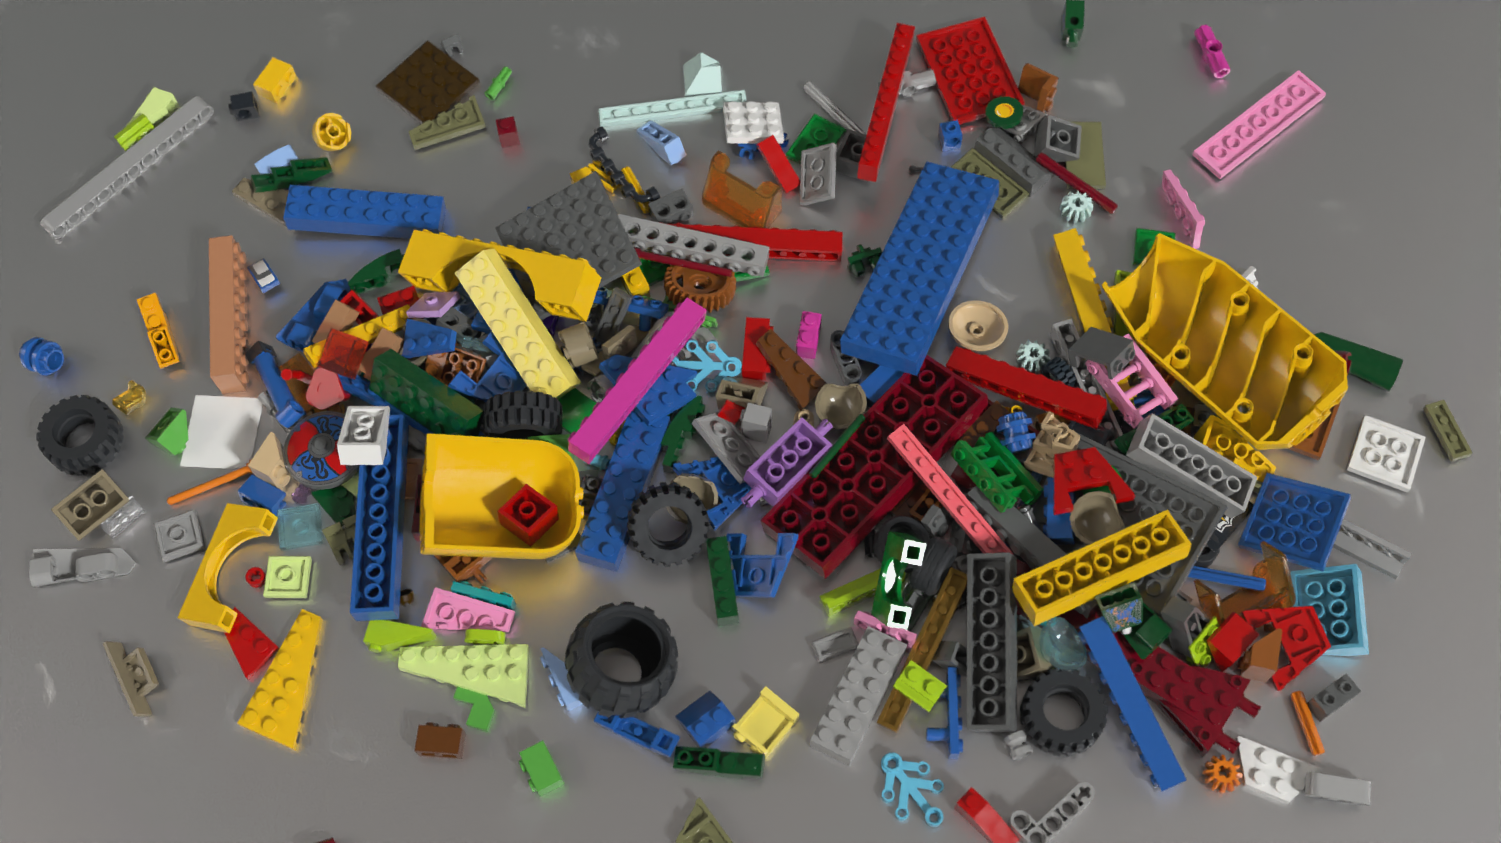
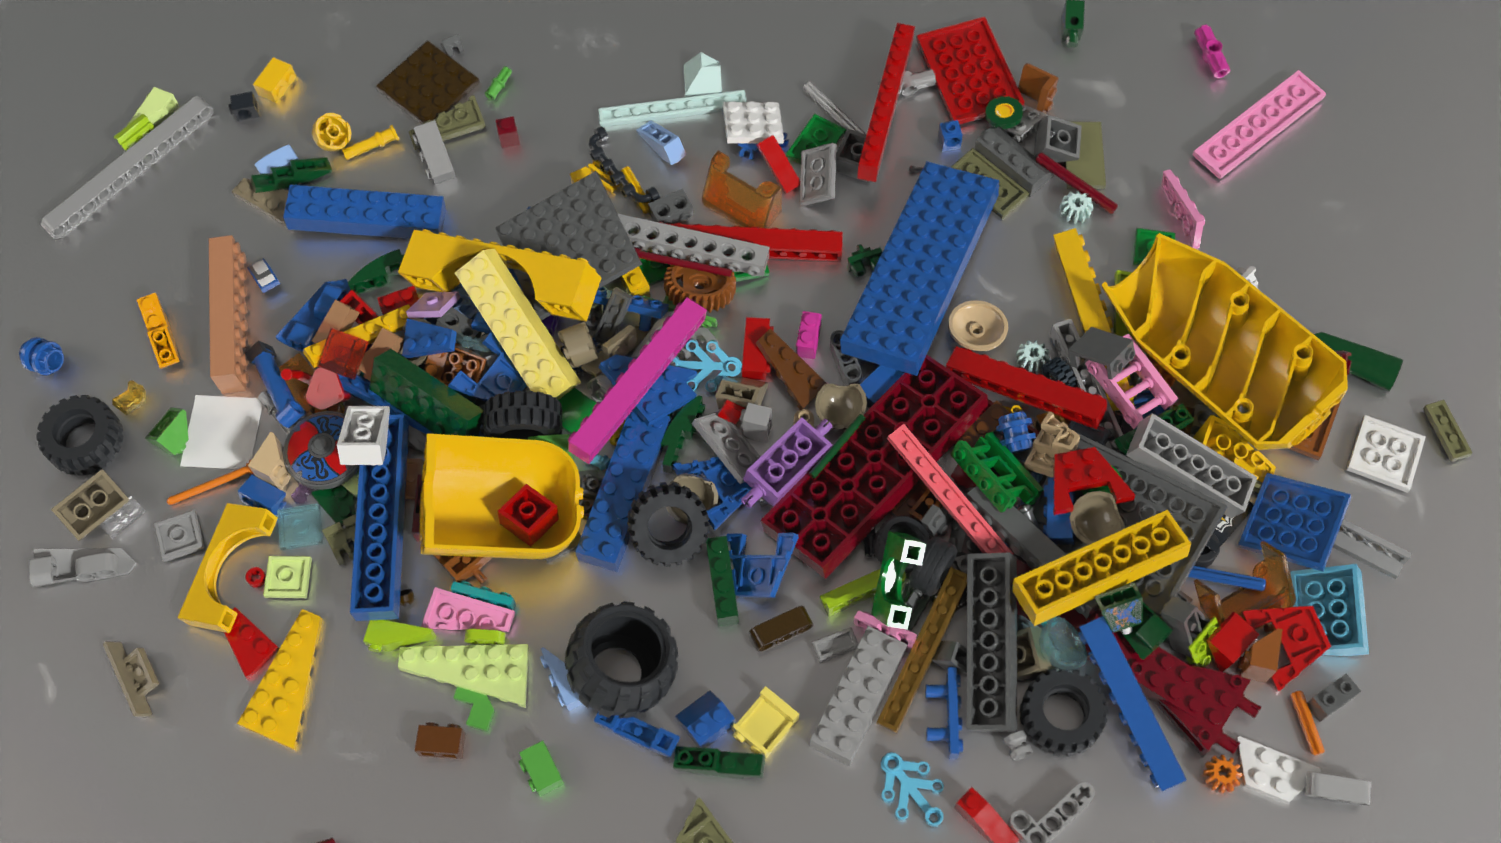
lime plate [892,660,947,712] -> none
none -> yellow pin [342,125,399,160]
none -> light grey brick [412,120,456,184]
none -> dark brown beam [749,606,814,652]

